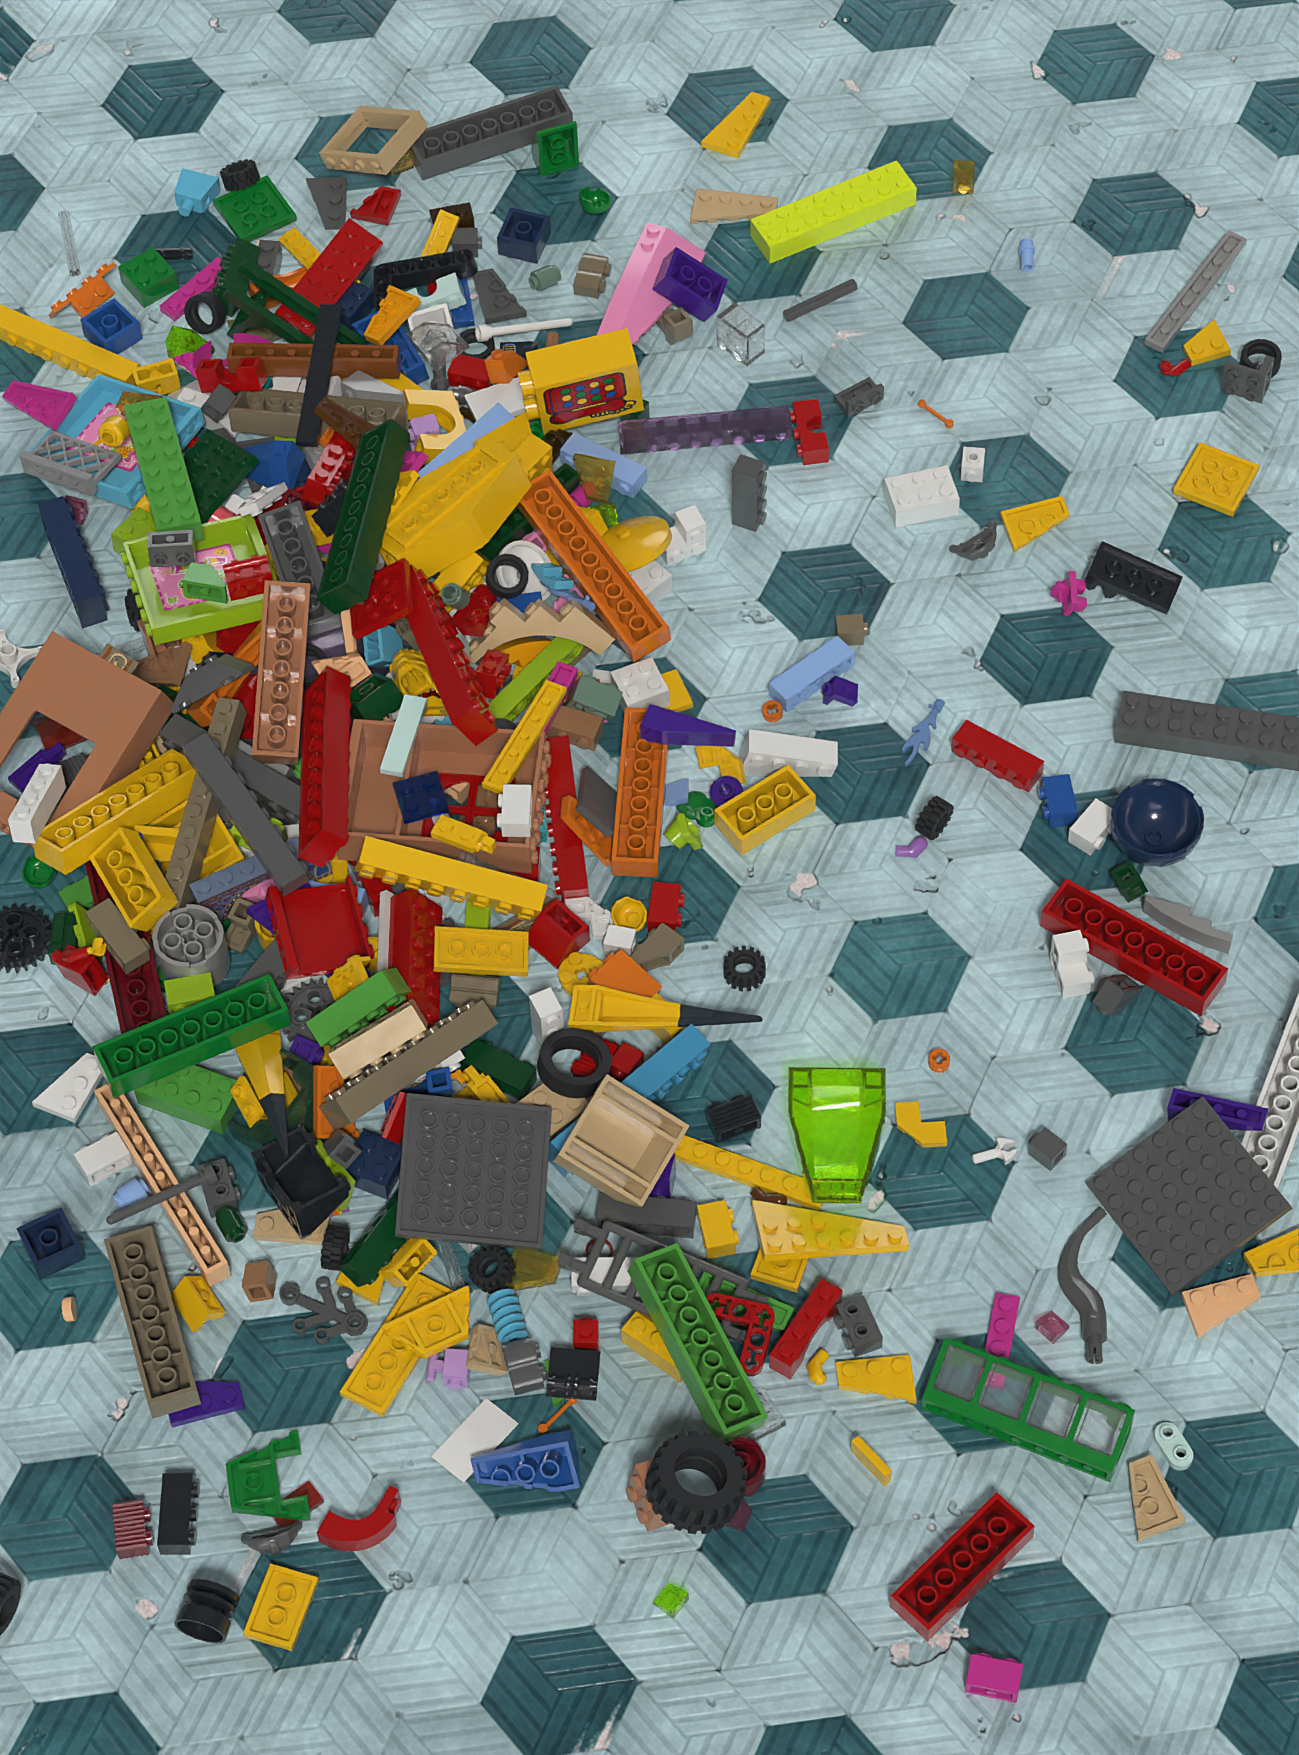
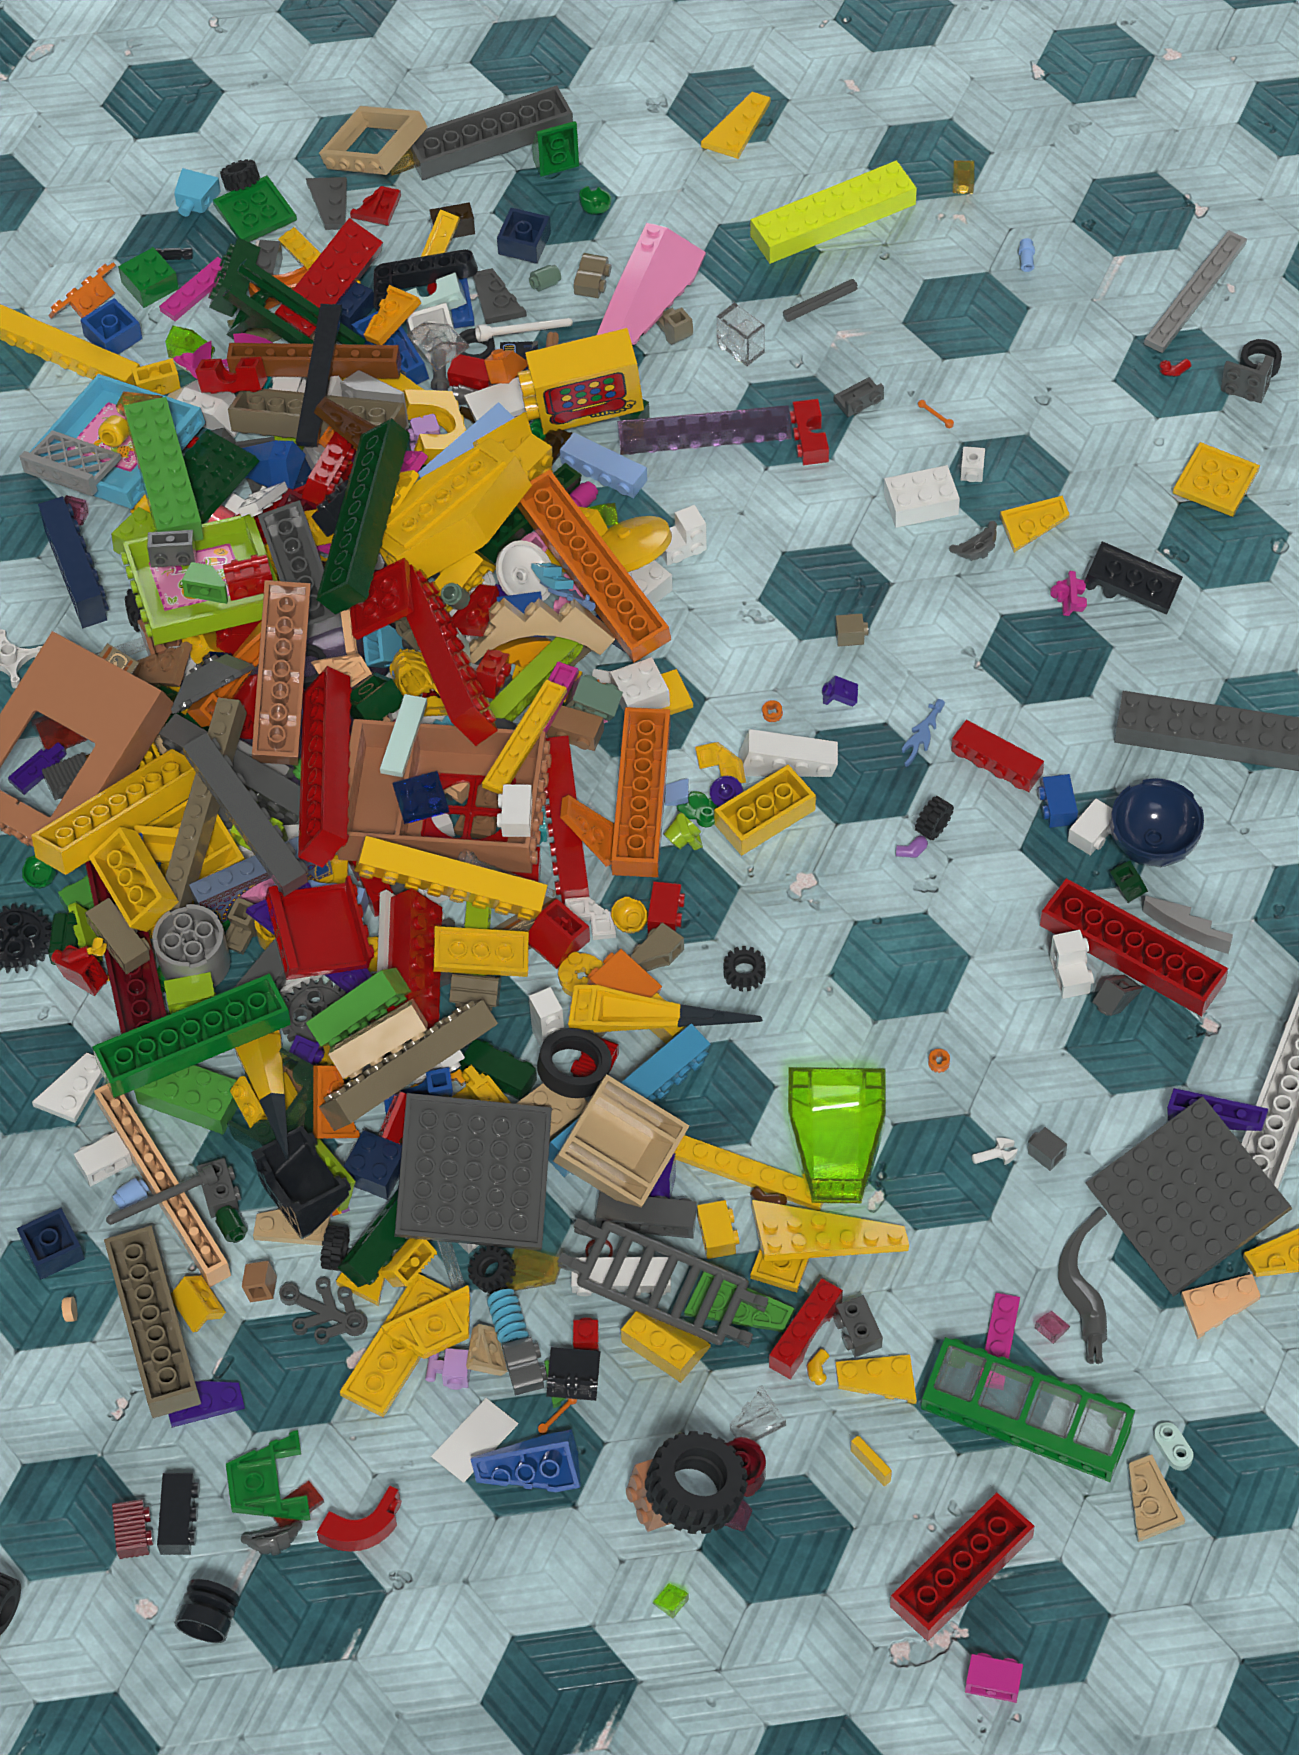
dark pink wing [2,380,77,431] -> none
white brick [8,763,66,844] -> none
clear axle [58,210,81,277] -> none
black tyre [184,292,226,334] -> none
dark grey brick [201,384,237,423] -> none
yellow plate [243,1563,319,1652] -> none
dark grey brick [323,1127,362,1169] -> none
yellow bracket [326,955,371,1002] -> none
yellow hinge [431,814,496,854] -> none
dark grey brick [452,228,482,258] -> none
black tyre [486,554,529,599] -> none
clear yellow wing [573,453,616,504] -> none
dark grey tile [576,766,617,837] -> none
white panel [603,925,637,956] -> none
red brick [609,1042,644,1083] -> none
bright green brick [627,1243,768,1443] -> none
dark purple slope [640,704,736,747] -> none
dark purple brick [652,247,728,322] -> none
tan wing [690,188,778,225] -> none
black brick [706,1094,761,1143] -> none
red beam [706,1293,775,1377] -> none
dark grey brick [732,454,767,532] -> none
light blue brick [769,636,855,713] -> none
yellow tile [895,1101,947,1148] -> none
yellow wing [1183,320,1231,366] -> none

